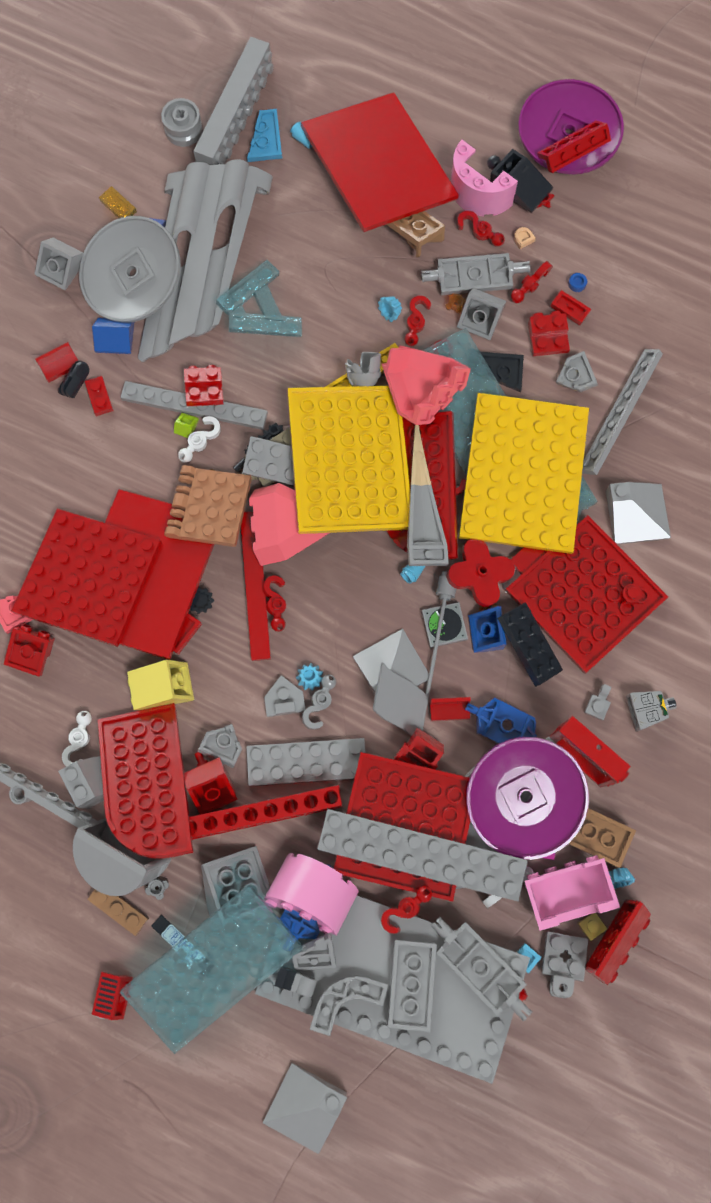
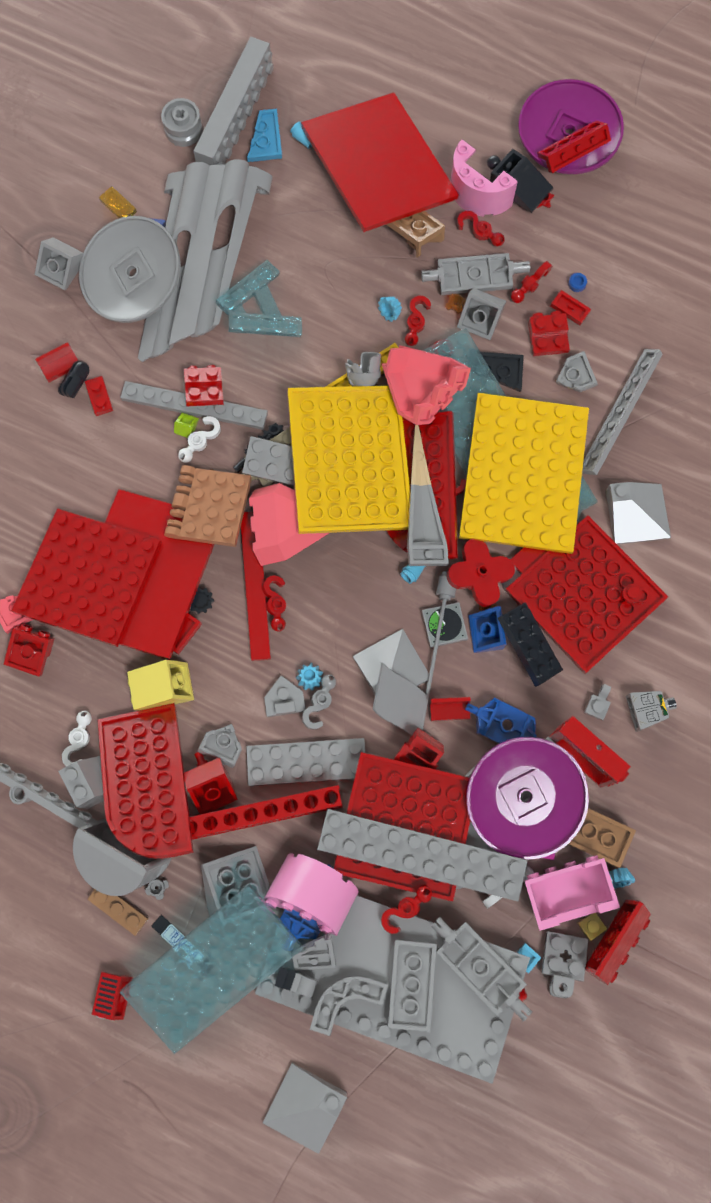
blue slope [92,318,134,354] -> none
light nougat tile [514,227,536,249] -> none

